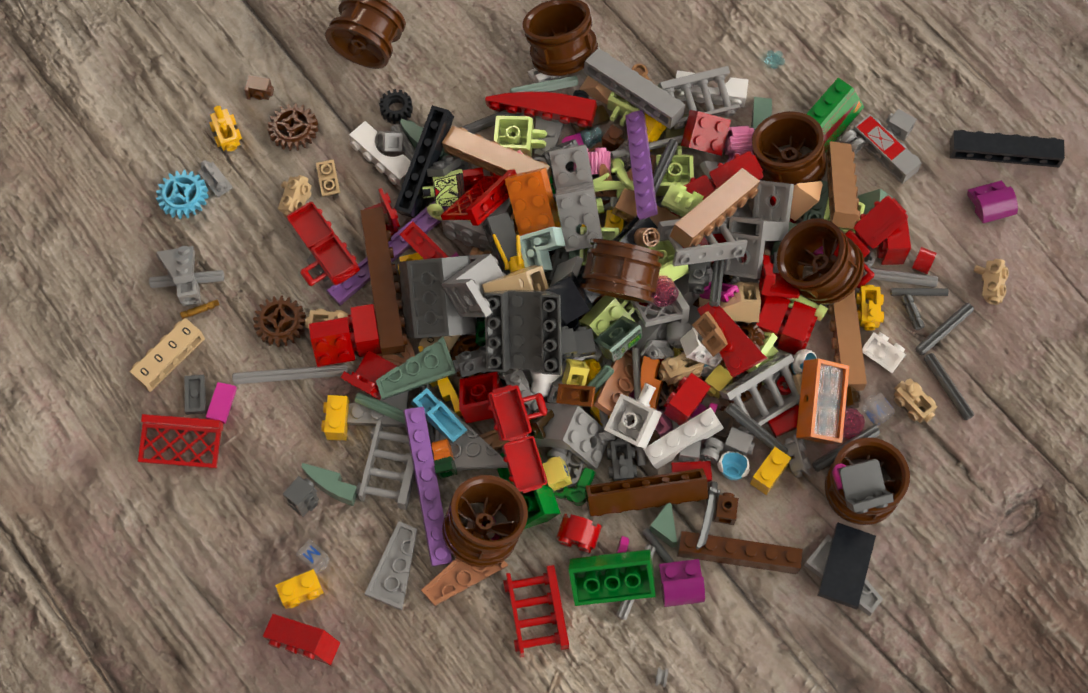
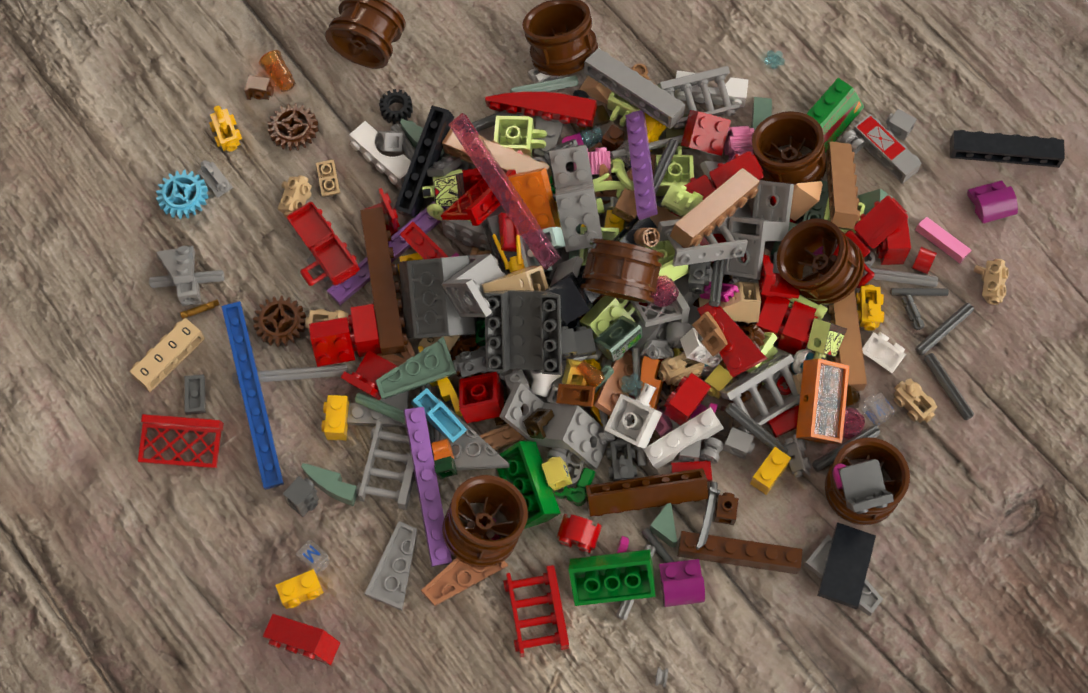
dark pink tile [206,382,237,424] -> none
red piece [487,385,547,493] -> none
medium azure hair [717,451,750,480] -> none
none -> blue plate [221,301,284,490]
none -> clear orange plant [259,50,296,92]
none -> clear pink plate [449,113,561,270]
none -> red tile [498,212,520,252]
none -> clear orange cone [576,360,606,388]
none -> clear light blue plant [621,373,643,396]
none -> yellowish green torso [807,318,847,360]
none -> bright pink slope [915,217,972,264]

